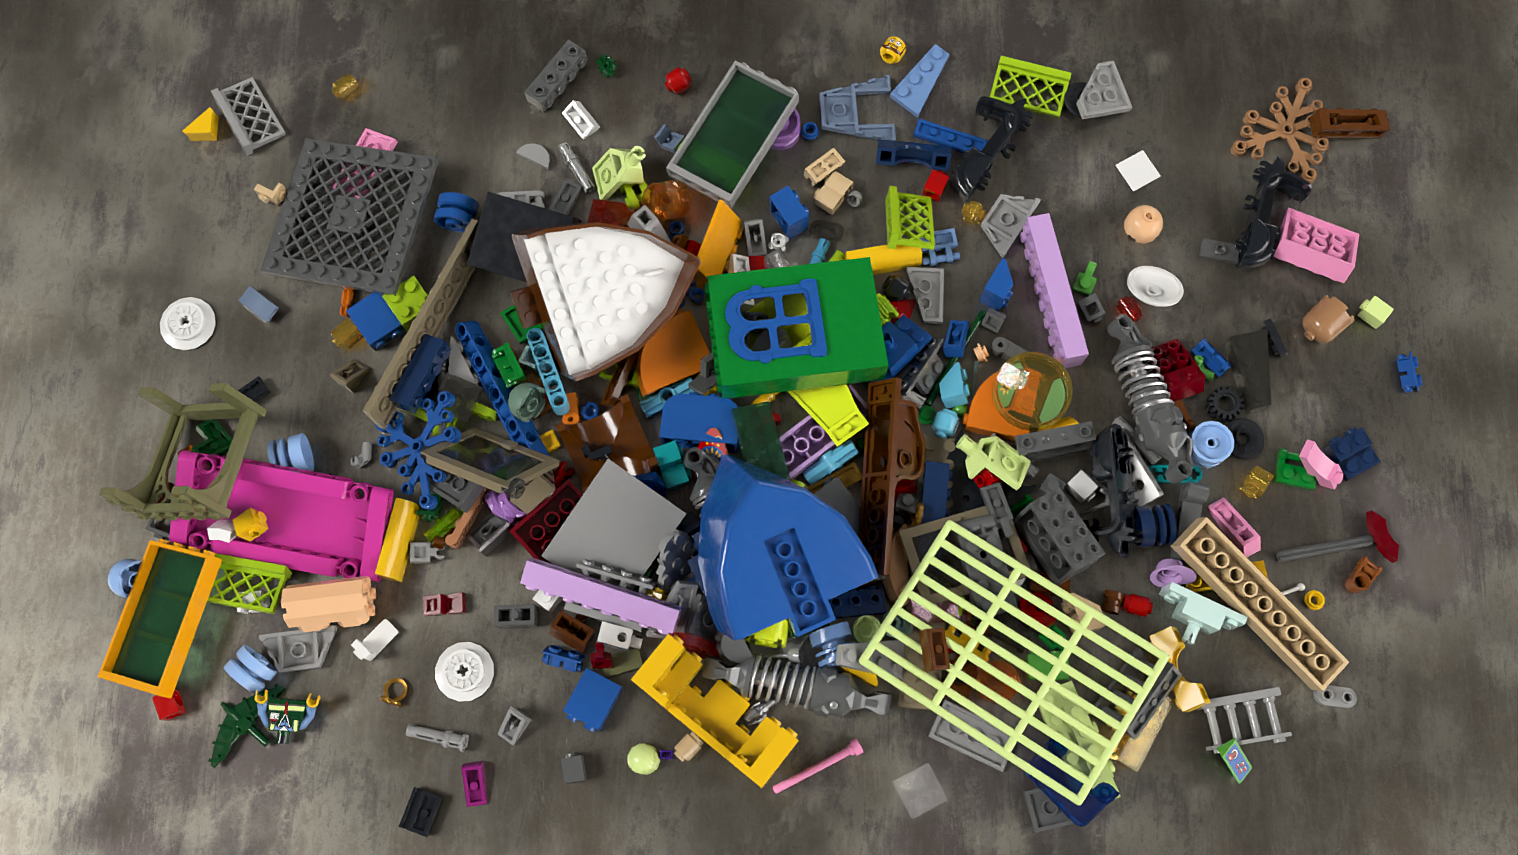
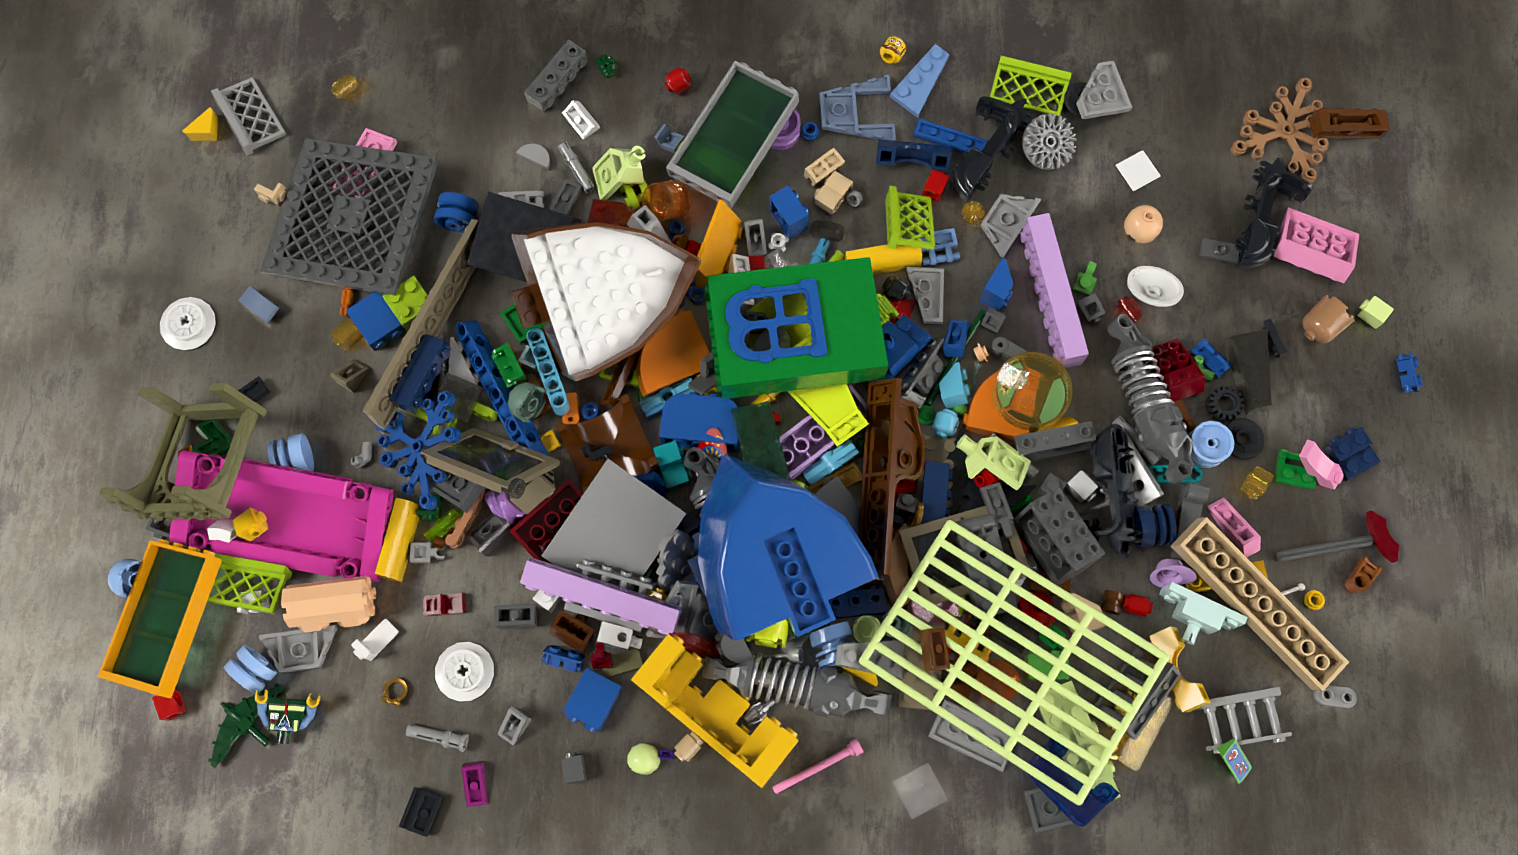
red plate [553,461,574,490] -> none
none -> light grey wheel [1022,113,1077,170]

